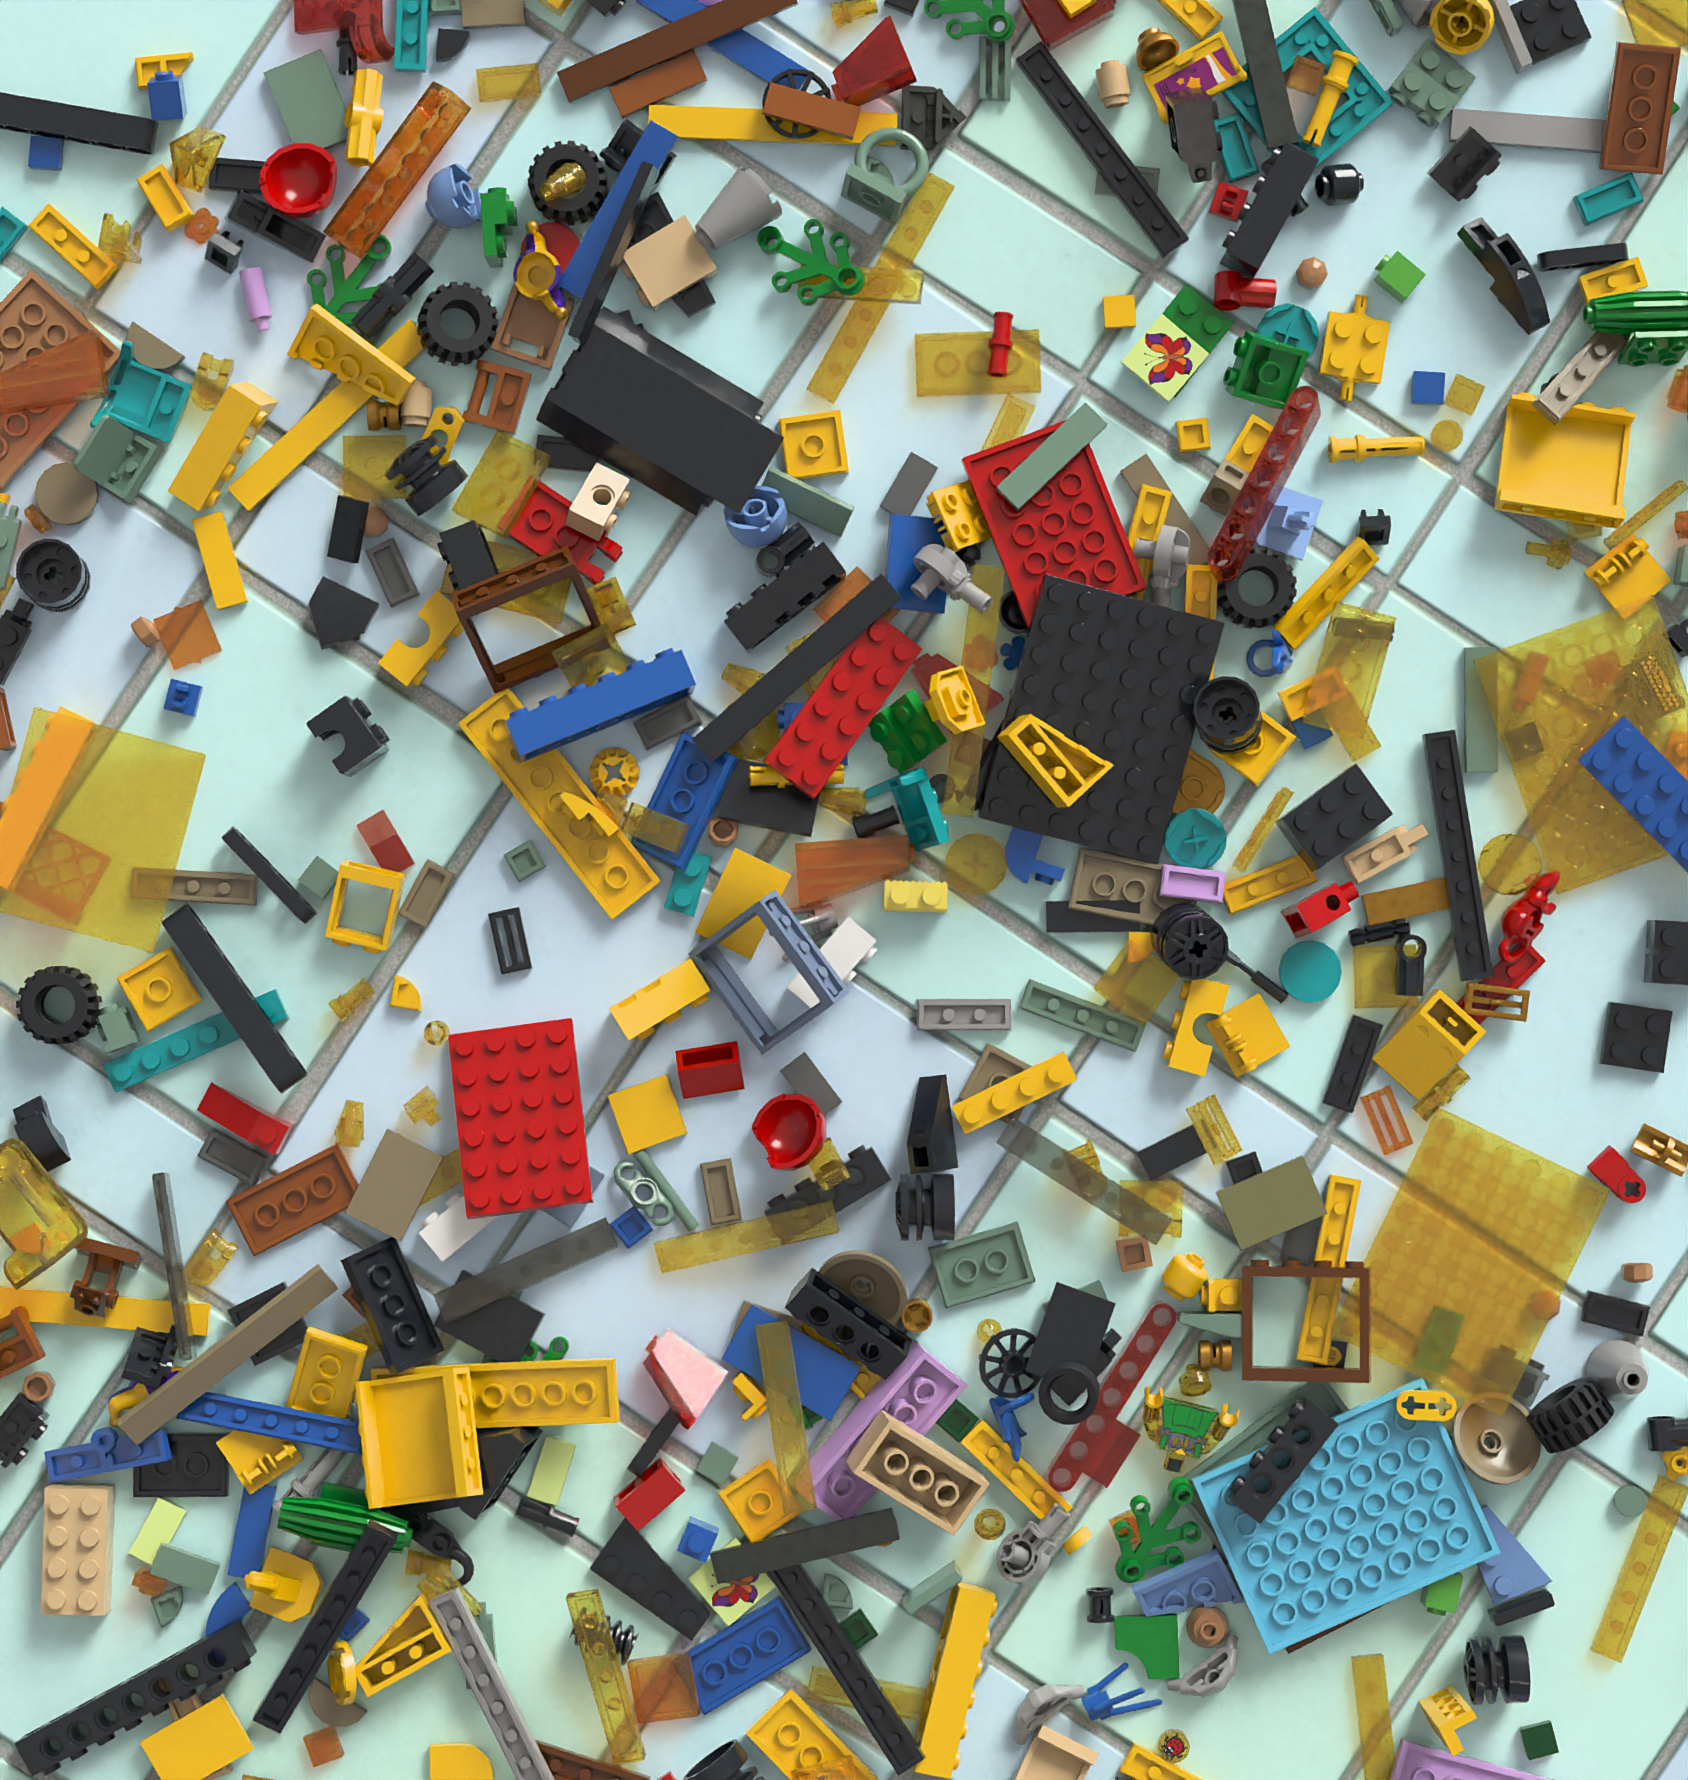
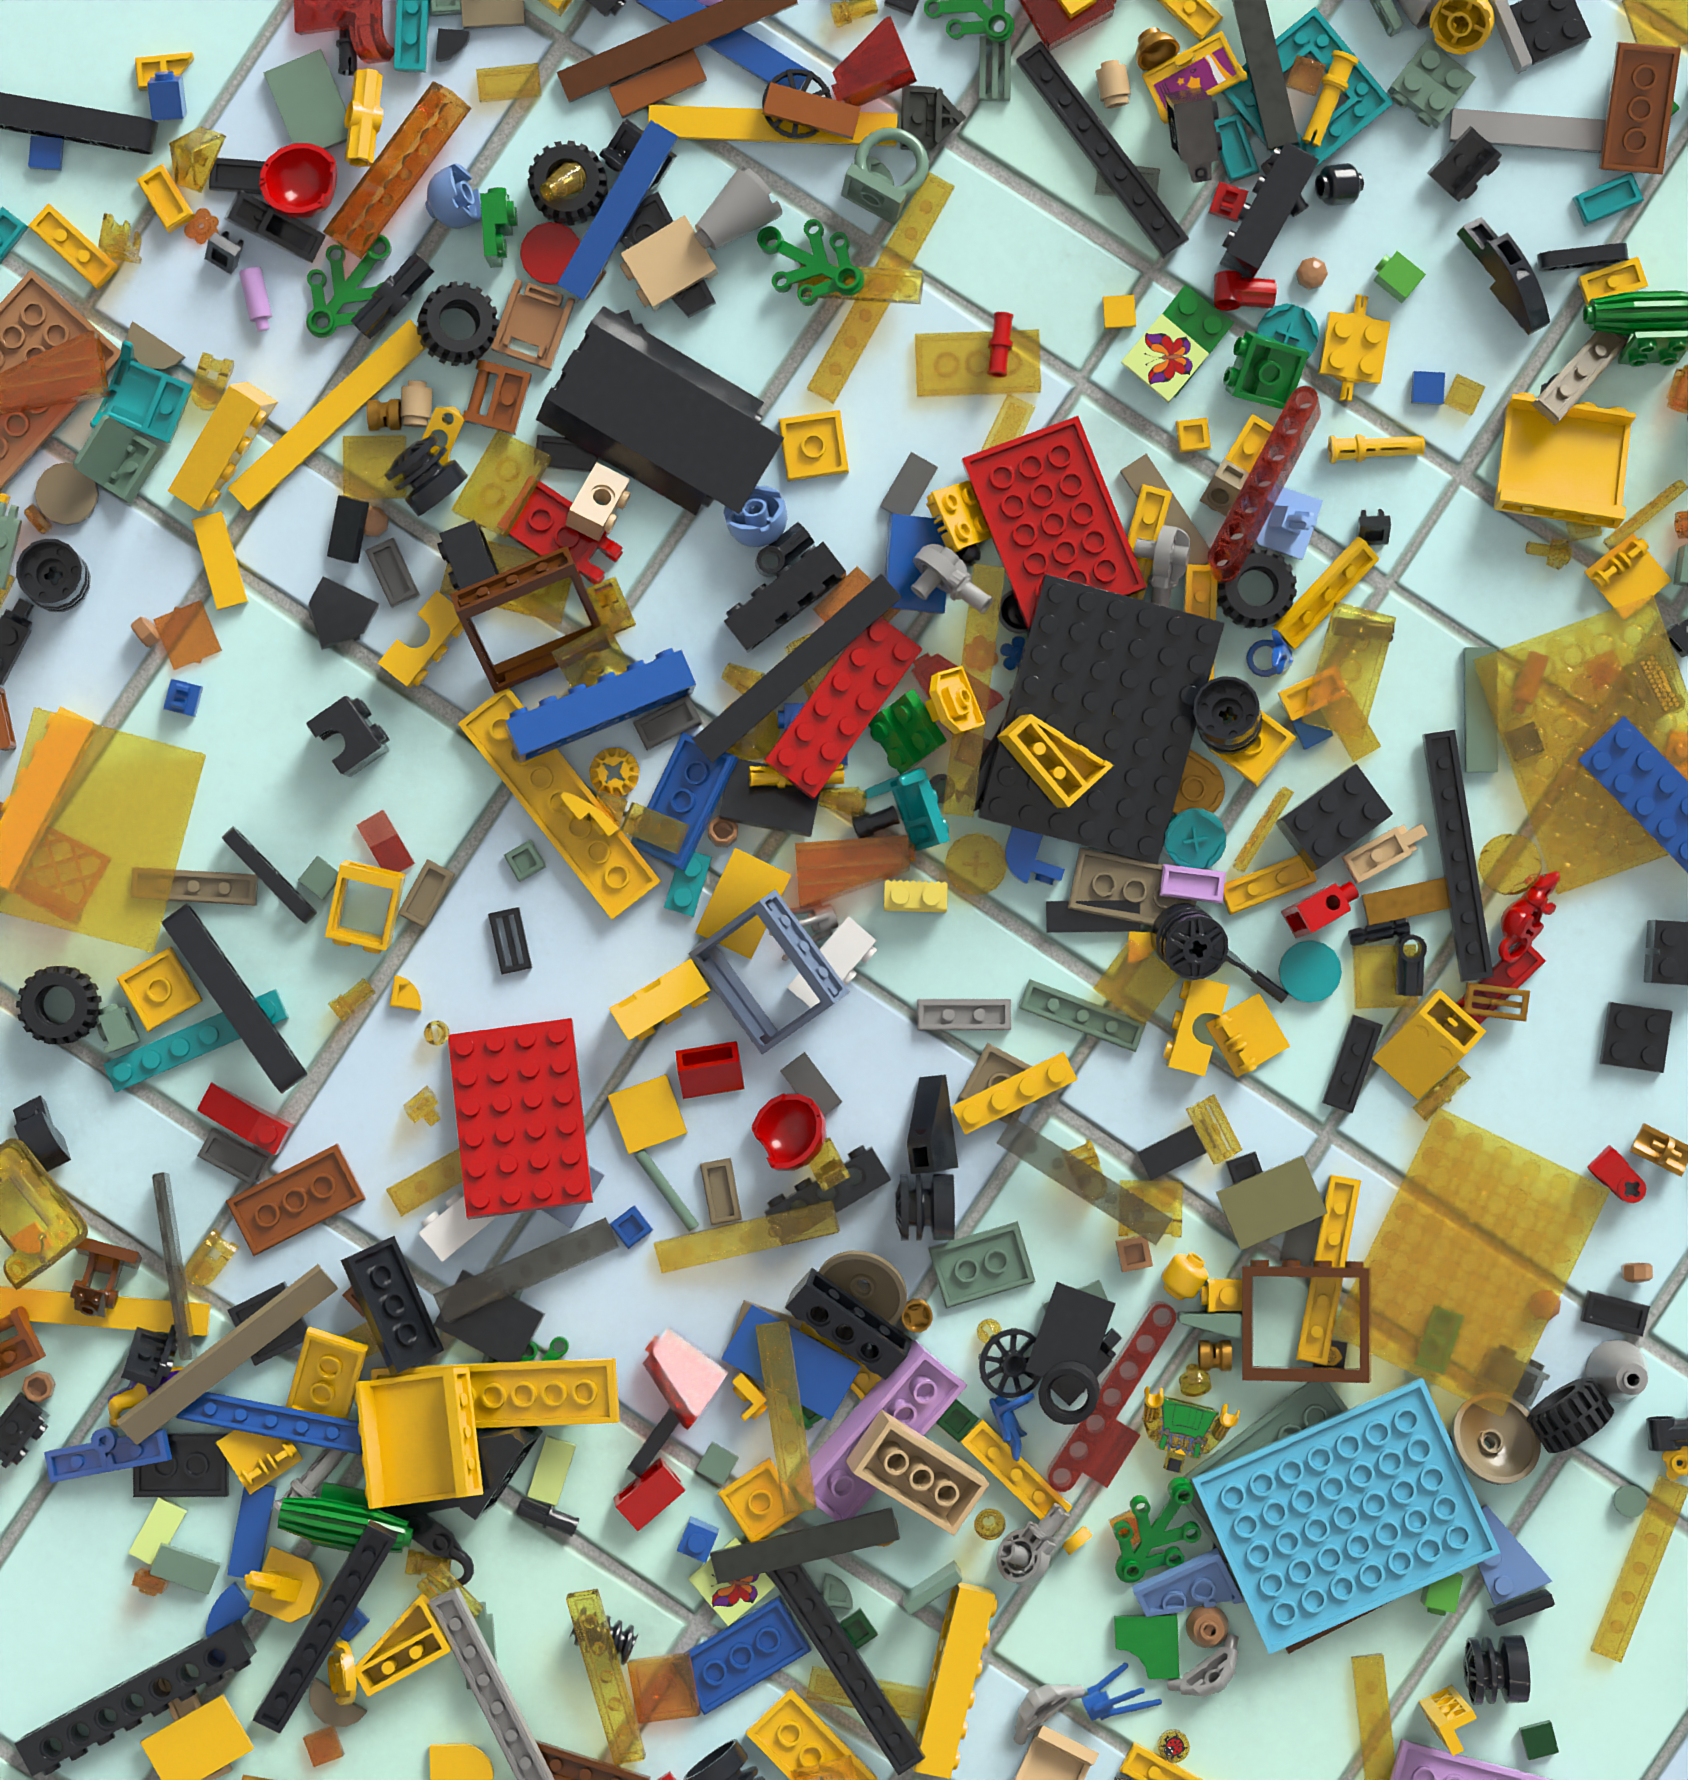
tan brick [41,1483,115,1616] -> none
sand green tile [150,1586,183,1628] -> none
yellow wing [287,304,416,406] -> none
clear yellow cone [333,1100,364,1148] -> none
dark tan tile [345,1129,444,1241] -> none
yellow piece [513,220,568,320] -> none
black tile [568,161,659,346] -> none
black wing [589,1518,710,1641] -> none
sand green piece [613,1161,674,1226] -> none
sand green tile [761,467,855,537] -> none
sand green tile [996,402,1107,511] -> none
black bush [1086,1587,1115,1623] -> none
black brick [1228,1398,1339,1524] -> none
clear orange tile [1360,1085,1413,1155] -> none
yellow beam [1395,1390,1457,1421] -> none
clear yellow tile [1430,420,1463,452] -> none

